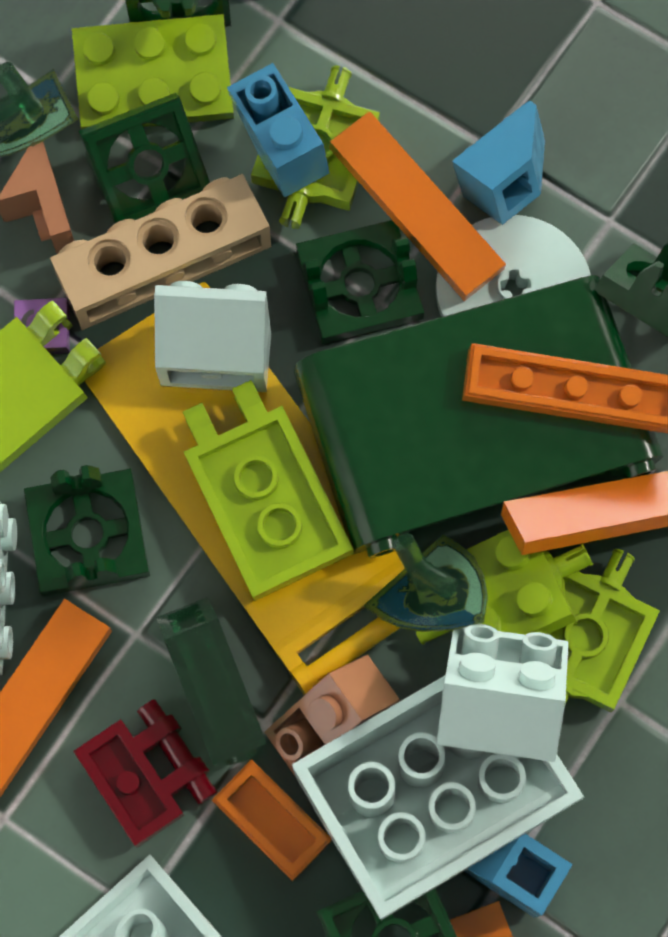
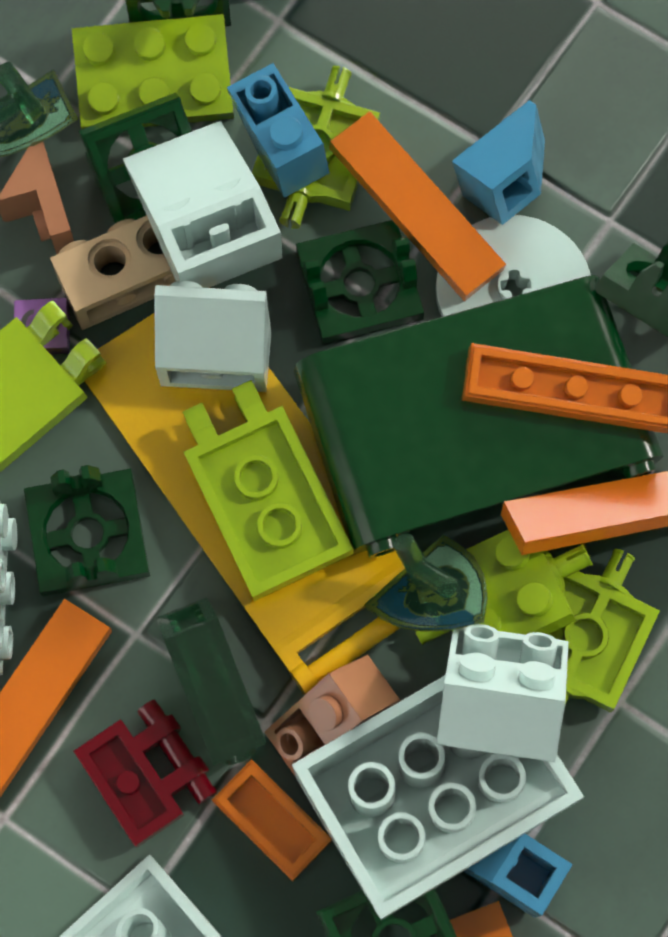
none -> light aqua slope [123,121,282,288]

